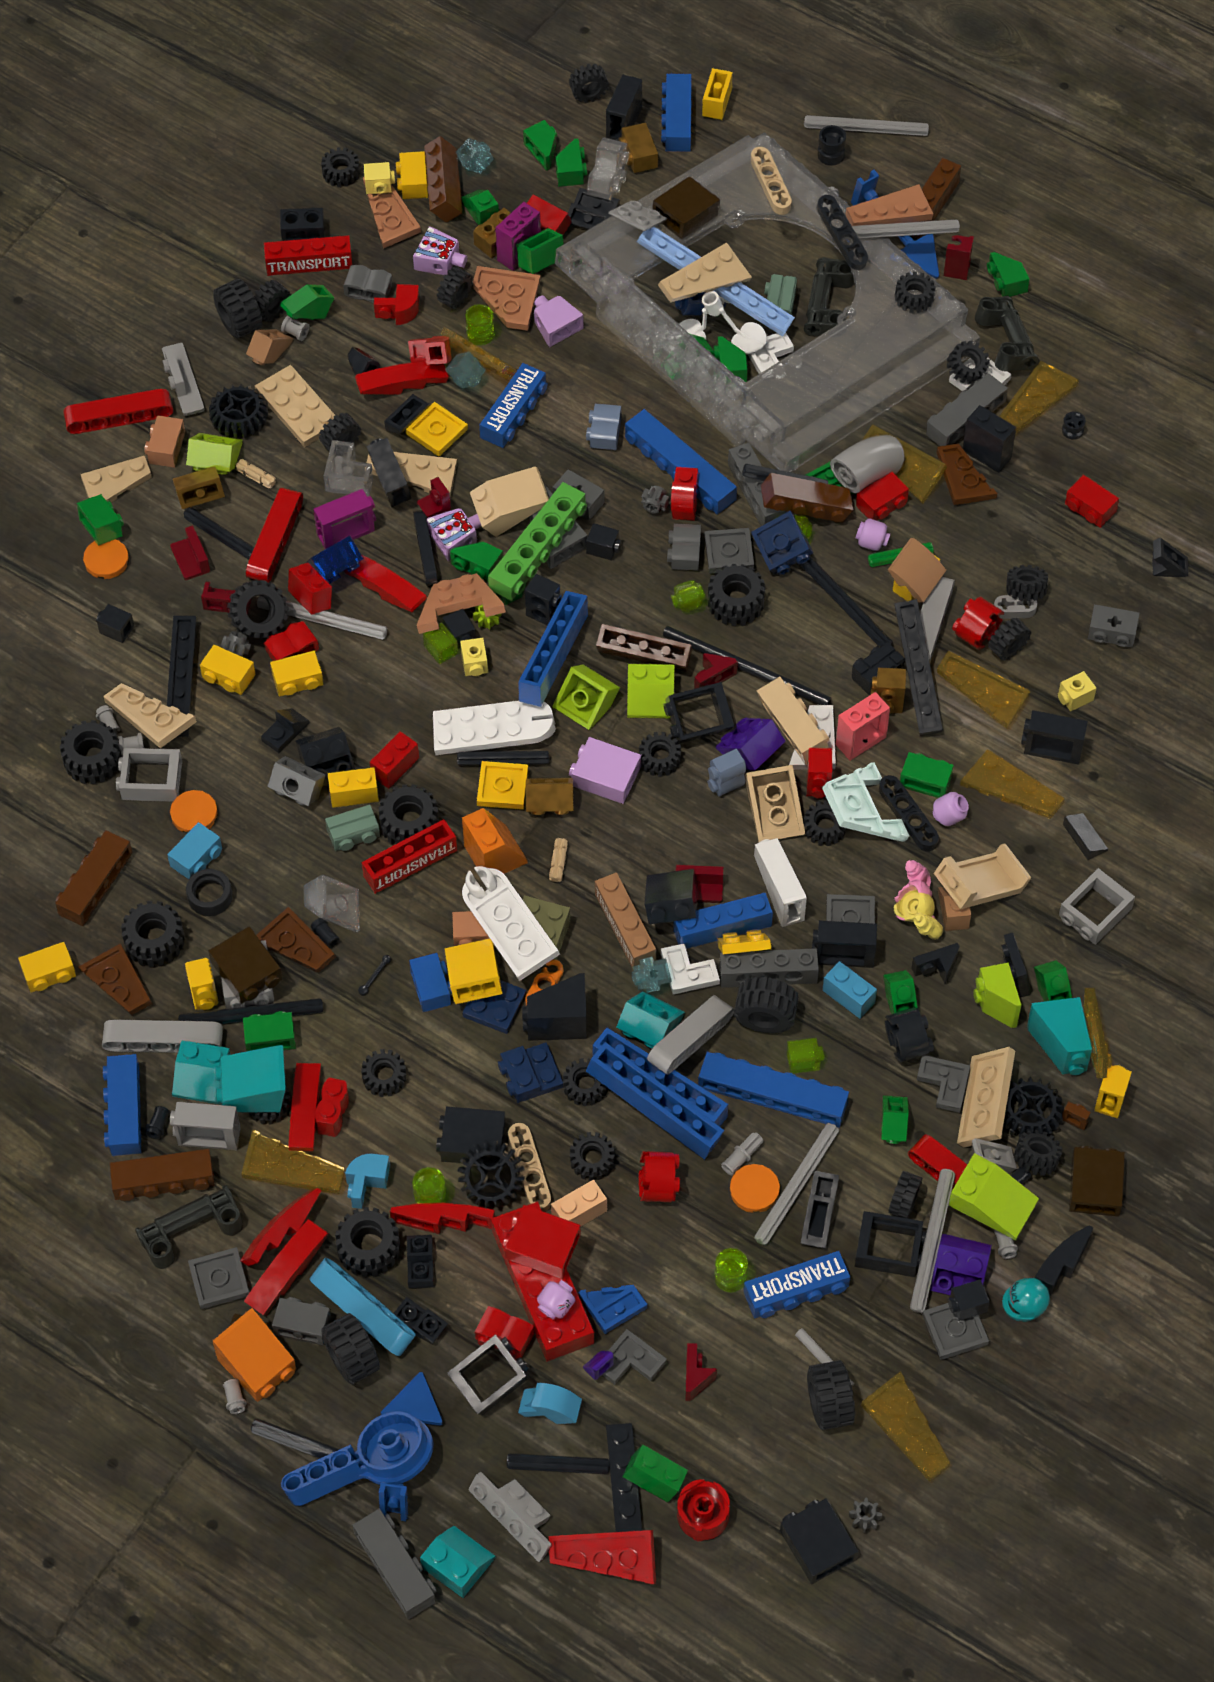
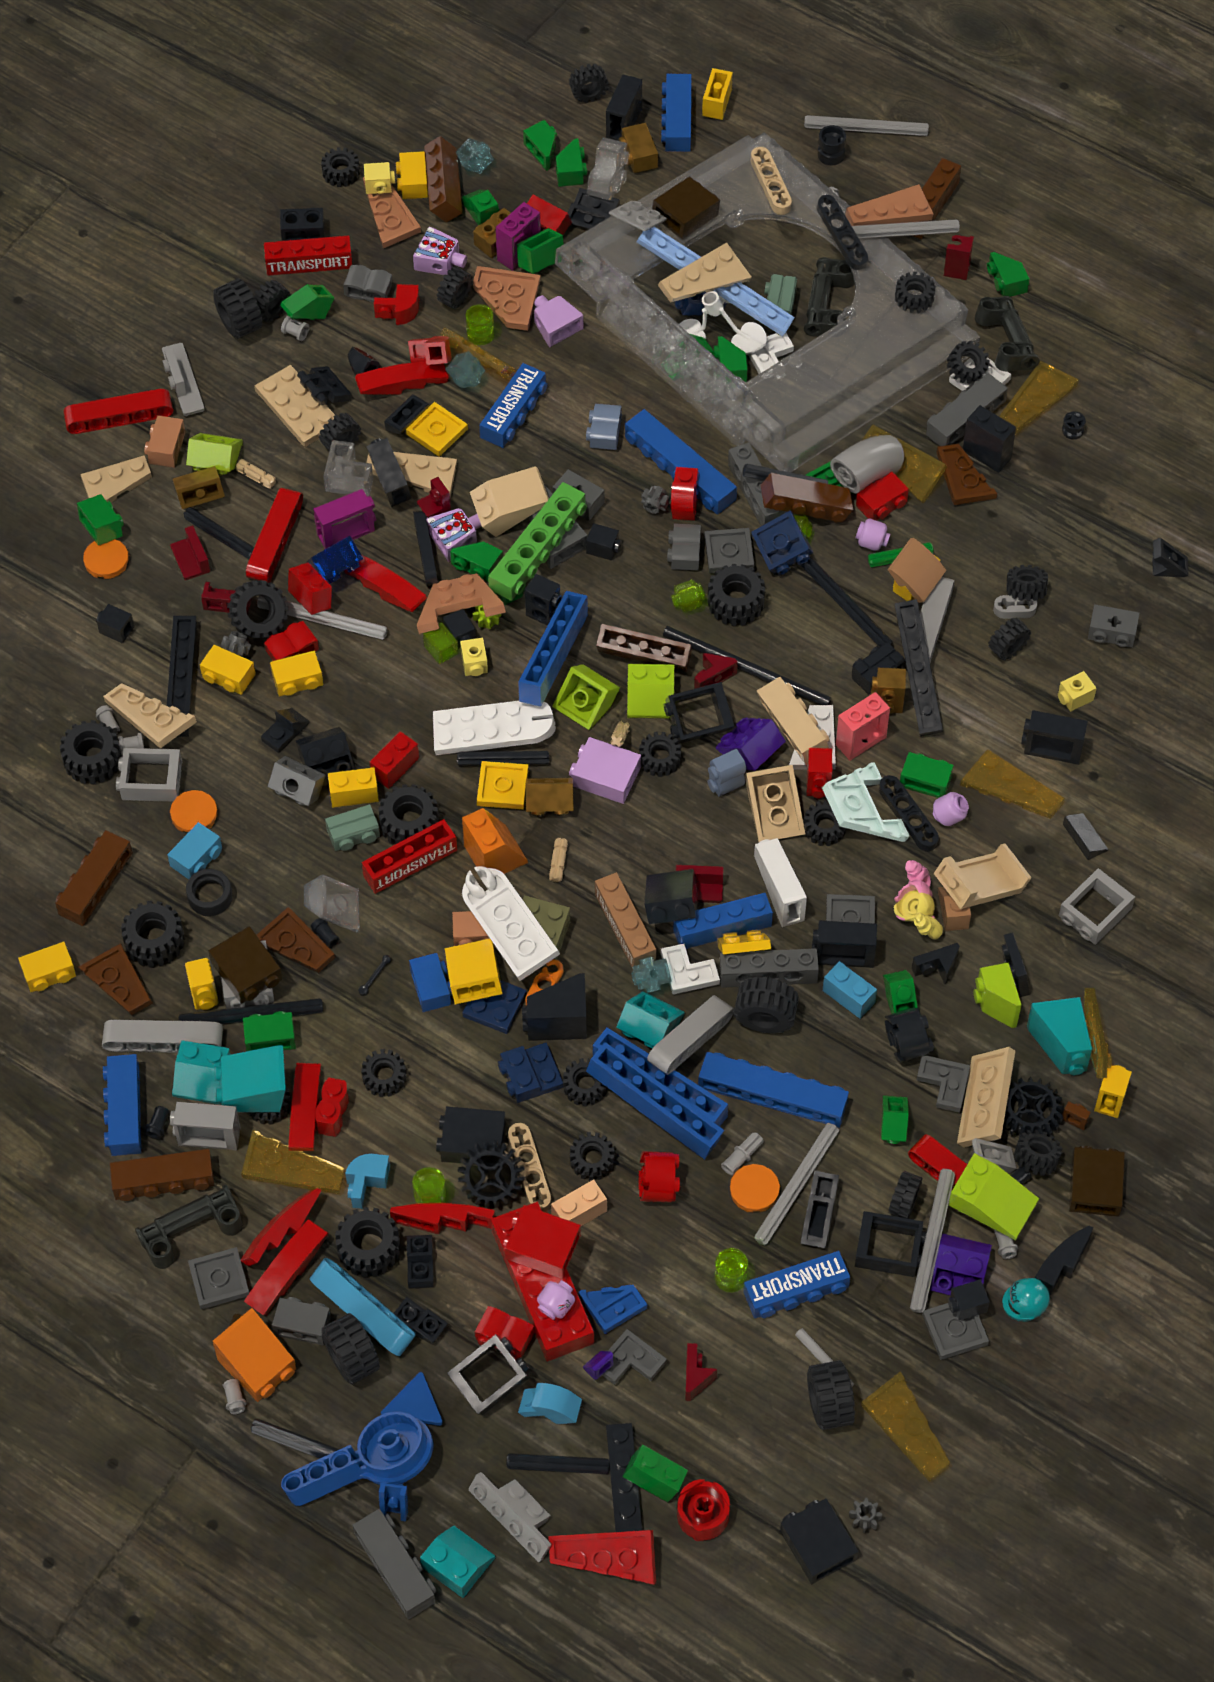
black gear [209,384,269,439] -> none
medium nougat slope [246,329,293,365] -> none
clear neon green brick [786,1038,824,1074] -> none
blue piece [851,170,939,279] -> none
clear yellow wing [937,651,1030,729] -> none
red brick [952,597,1005,650] -> none
green slope [1034,960,1072,1002] -> none
red brick [1065,475,1119,528] -> none
none -> black plate [297,366,352,405]
none -> tan axle [610,721,630,747]

